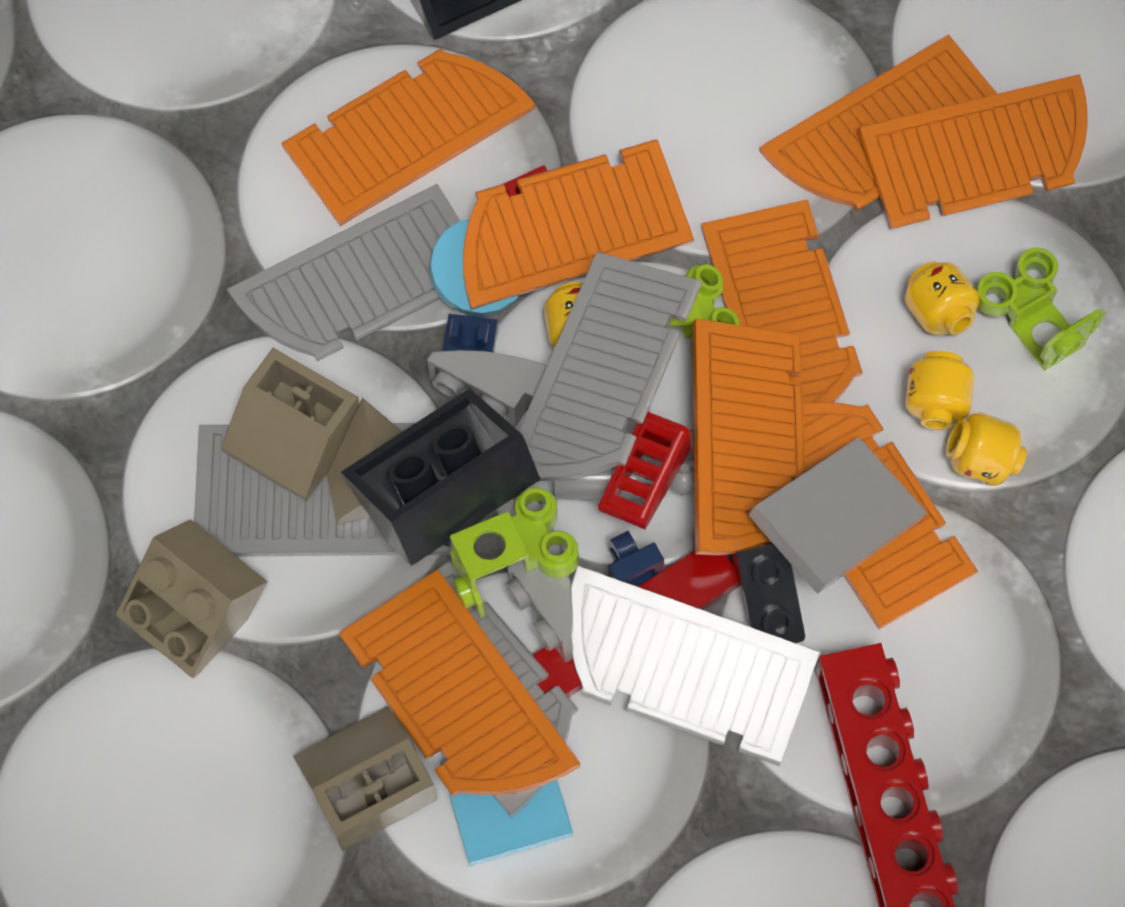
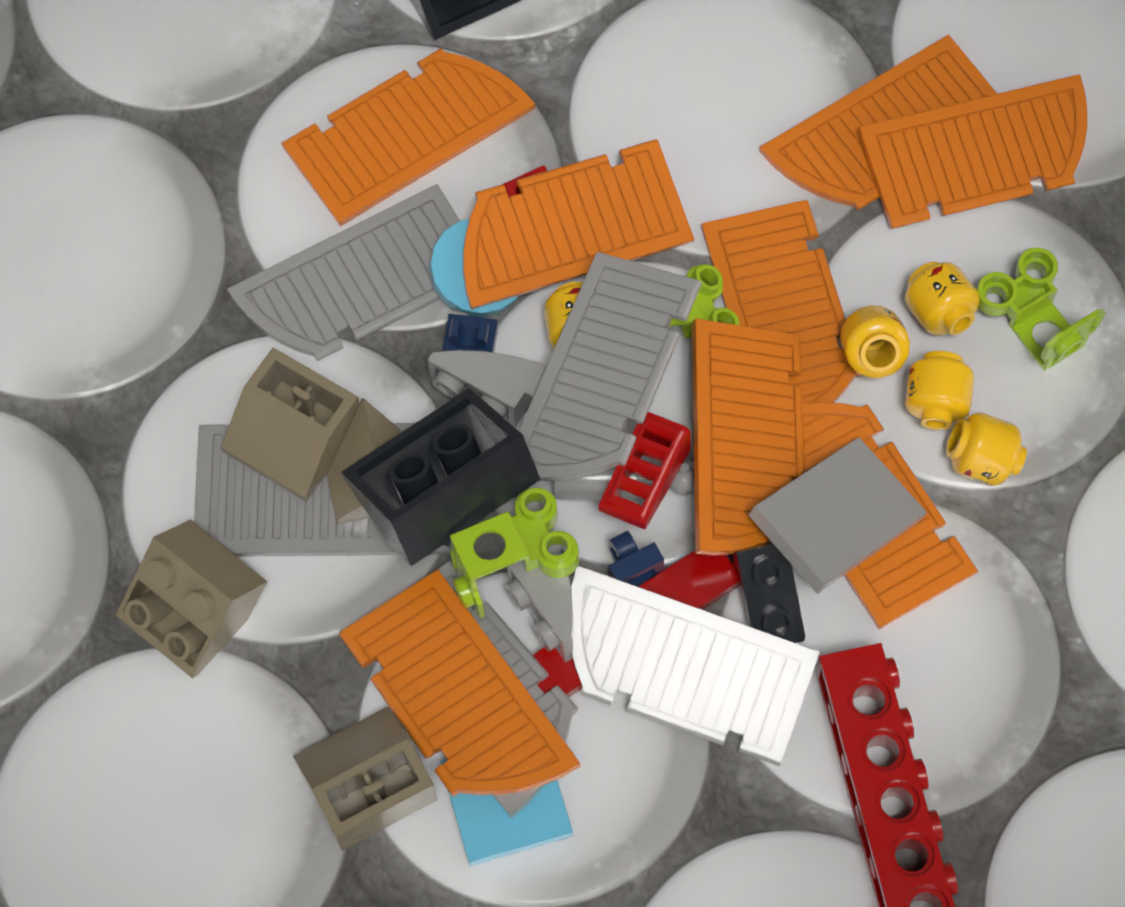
none -> yellow head [840,305,910,378]

